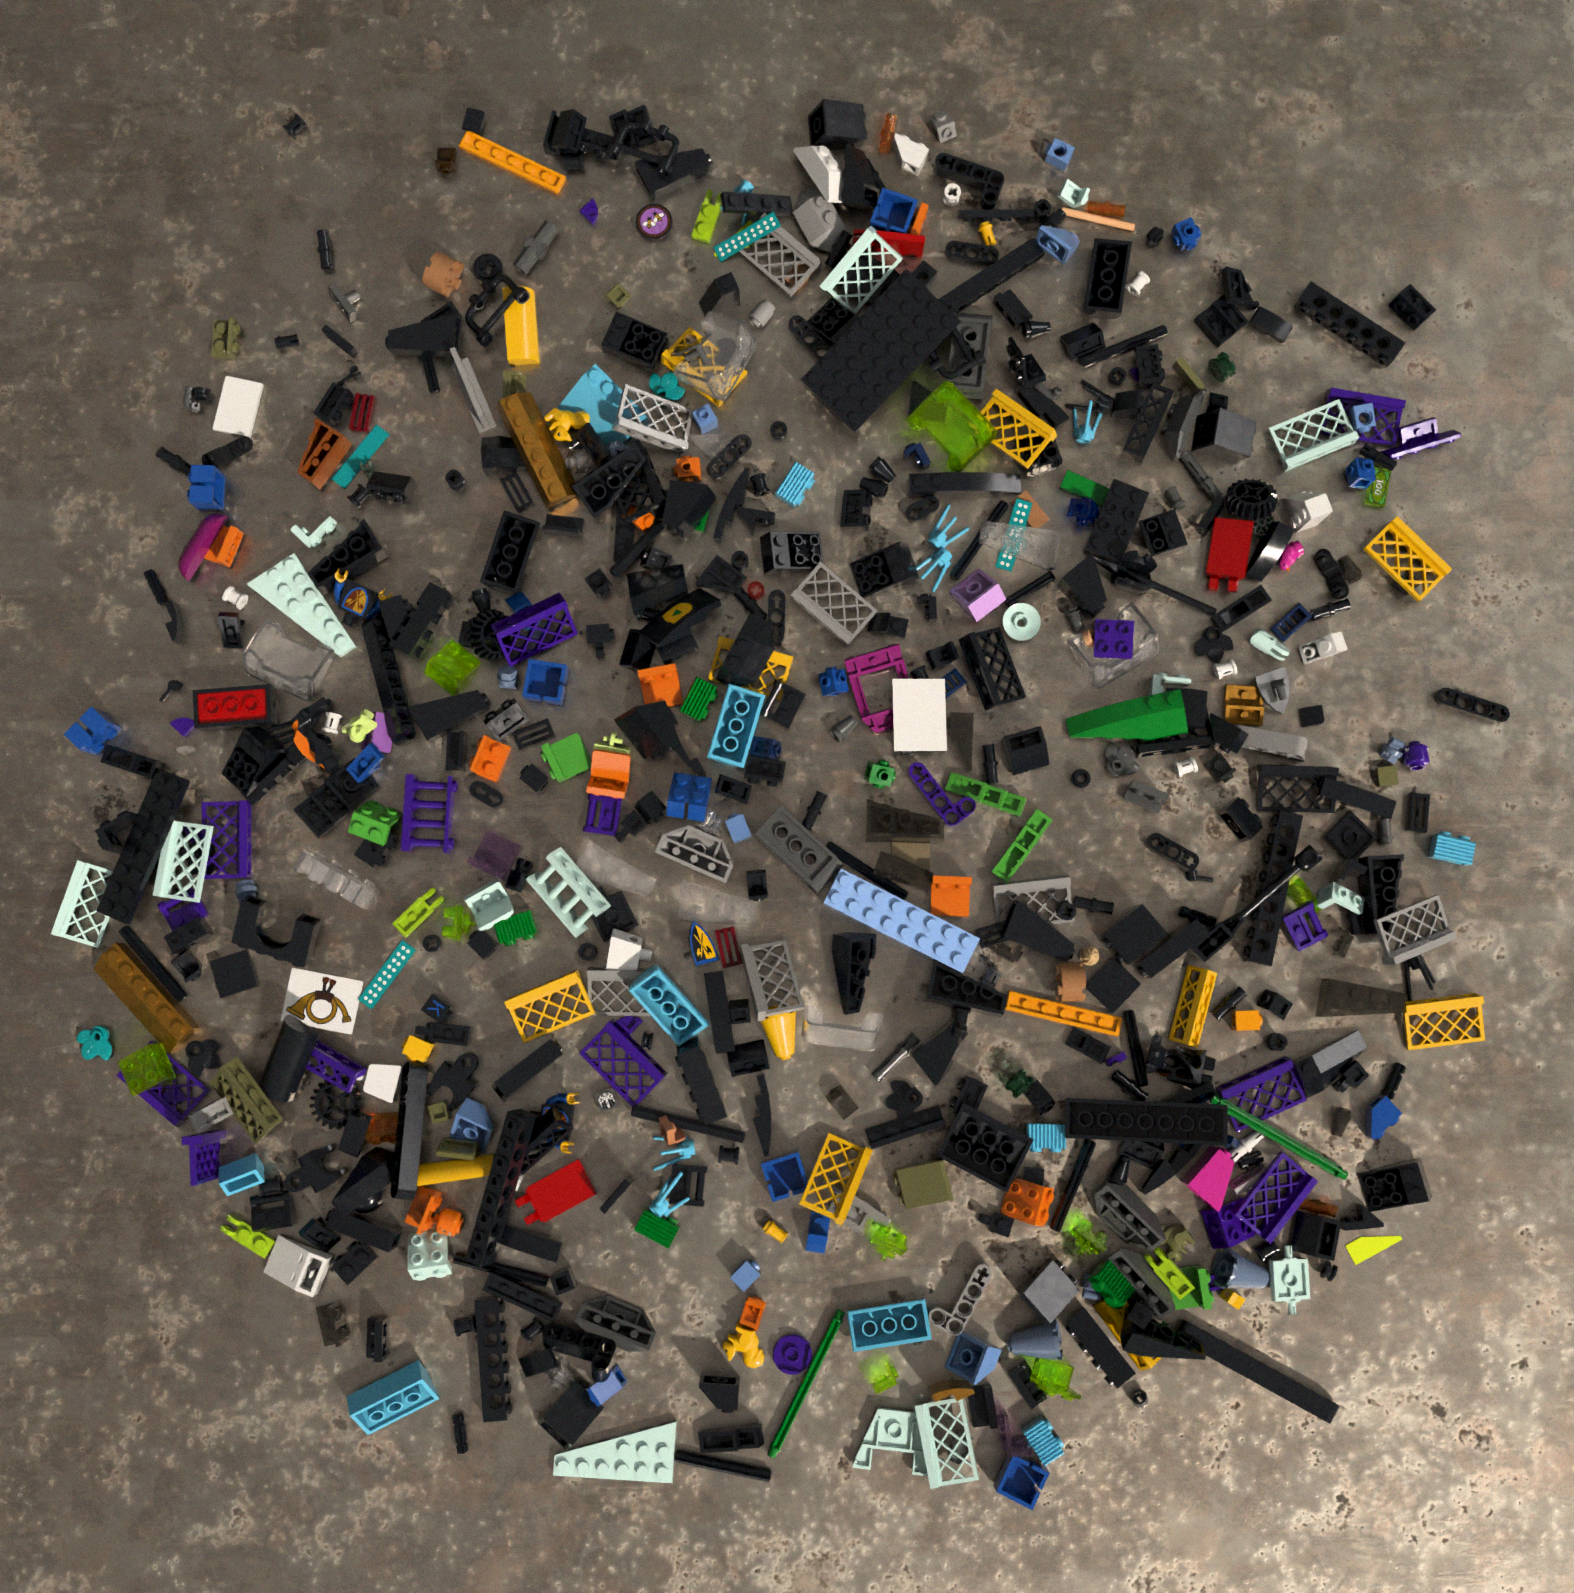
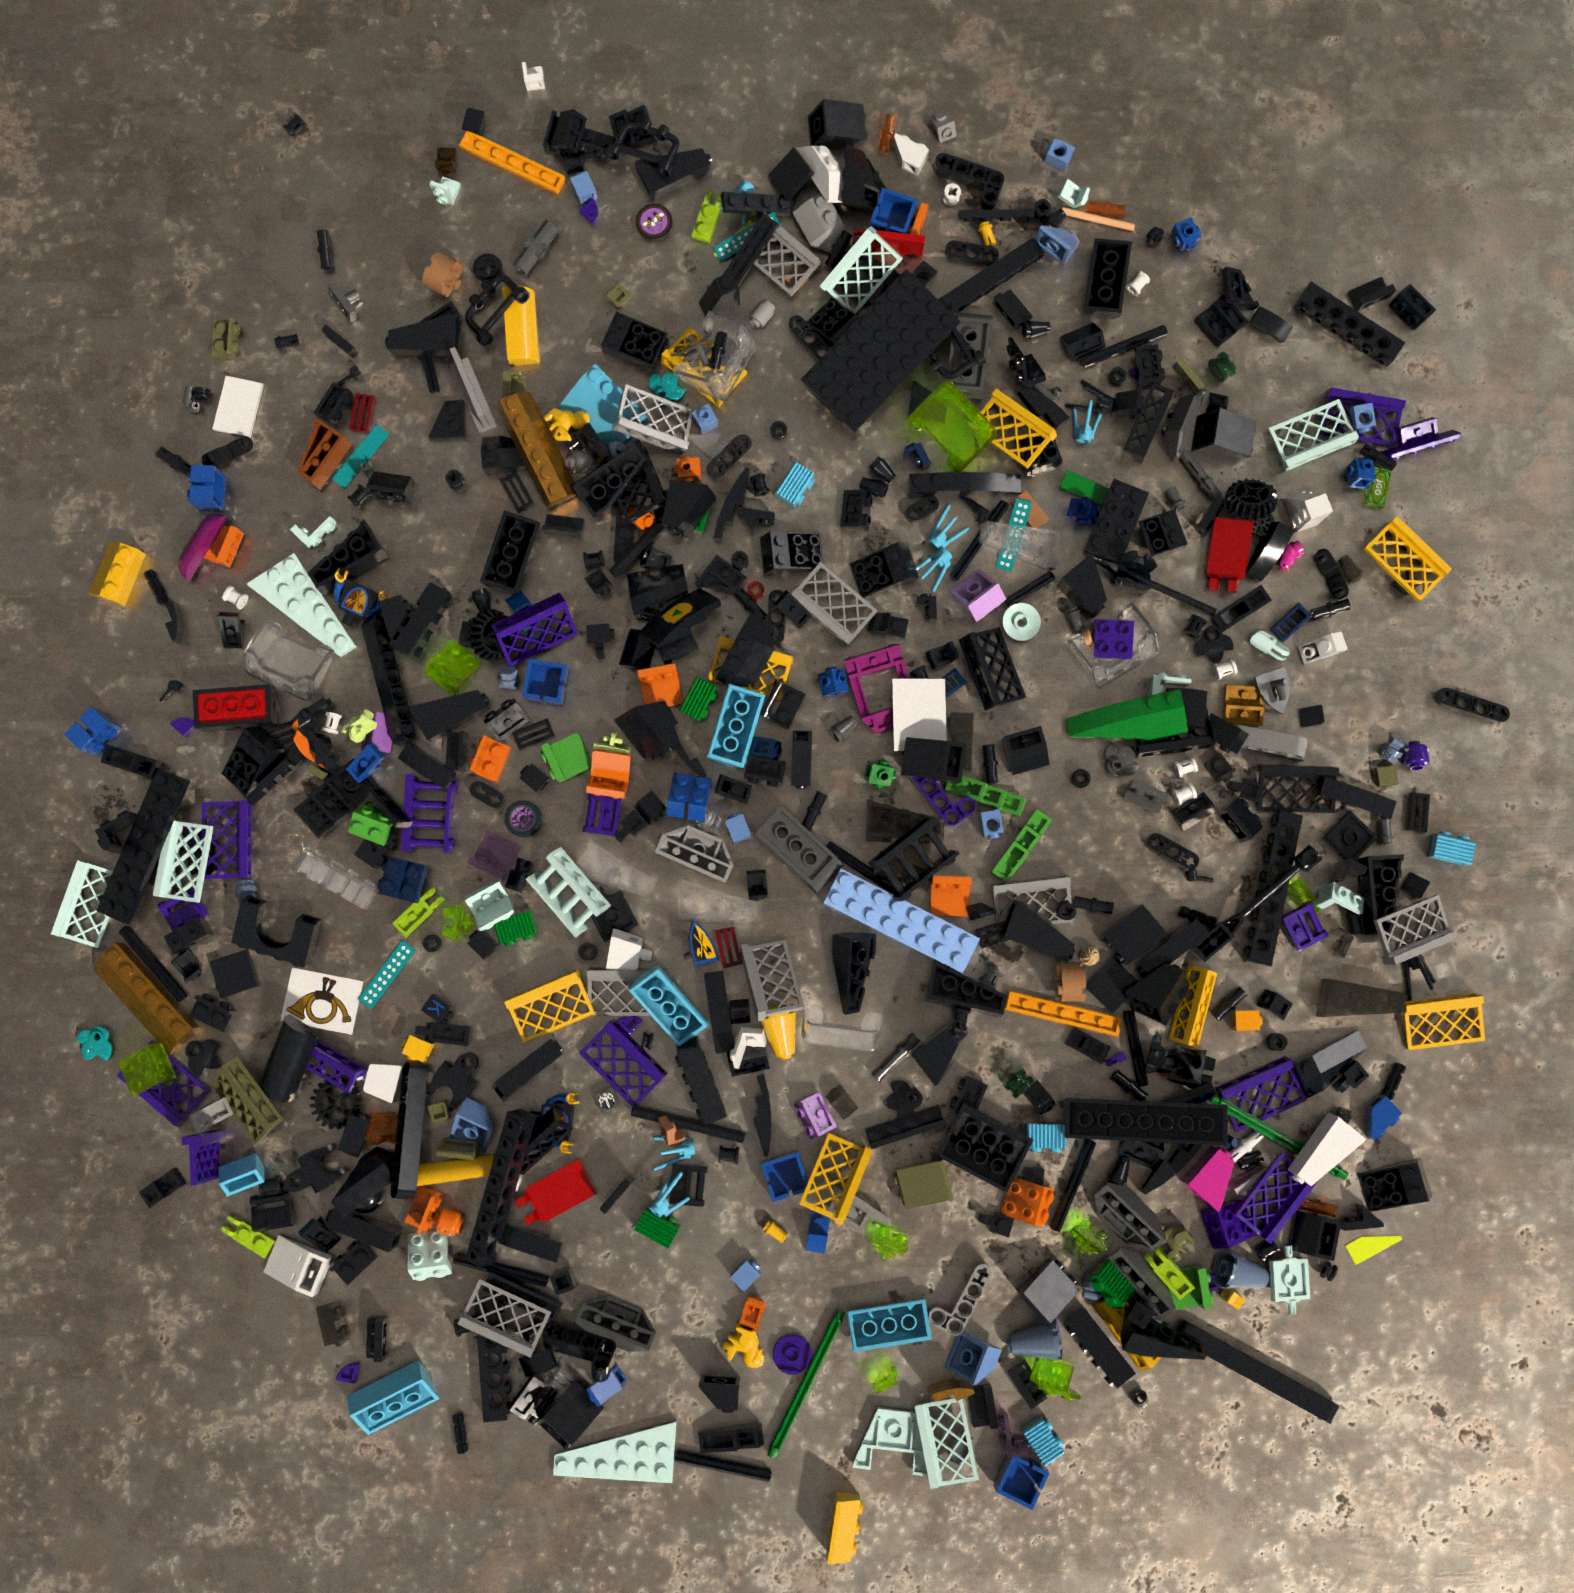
none -> yellow slope [89,541,146,607]
none -> black slope [139,1168,186,1208]
none -> black bracket [189,993,236,1032]
none -> olive tile [307,764,331,780]
none -> dark purple tile [336,1362,361,1384]
none -> black tile [365,787,413,828]
none -> dark blue plate [377,856,428,904]
none -> black slope [398,742,456,790]
none -> light aqua bracket [429,176,461,205]
none -> black wing [429,400,466,441]
none -> light grey fence [458,1279,551,1358]
none -> wheel [505,801,542,837]
none -> black plate [508,1374,558,1425]
none -> white panel [522,62,545,91]
none -> medium blue brick [570,171,598,205]
none -> black bush [583,550,605,569]
none -> black axle [708,331,728,370]
none -> black plate [722,213,780,287]
none -> white bracket [730,1027,767,1069]
none -> black tile [768,147,815,201]
none -> black plate [773,590,812,629]
none -> black slope [791,730,812,788]
none -> medium lavender bracket [794,1091,837,1139]
none -> yellow slope [826,1491,863,1564]
none -> black fence [868,816,960,901]
none -> black slope [901,737,967,784]
none -> black bar [960,495,991,524]
none -> black slope [967,902,996,920]
none -> medium blue brick [979,809,1004,839]
none -> black slope [1126,963,1189,1026]
none -> black slope [1171,792,1215,831]
none -> white bush [1172,782,1197,805]
none -> black bush [1183,614,1207,639]
none -> black plate [1228,779,1264,803]
none -> white slope [1288,1112,1366,1186]
none -> black panel [1348,277,1396,311]
none -> black slope [1400,872,1430,899]

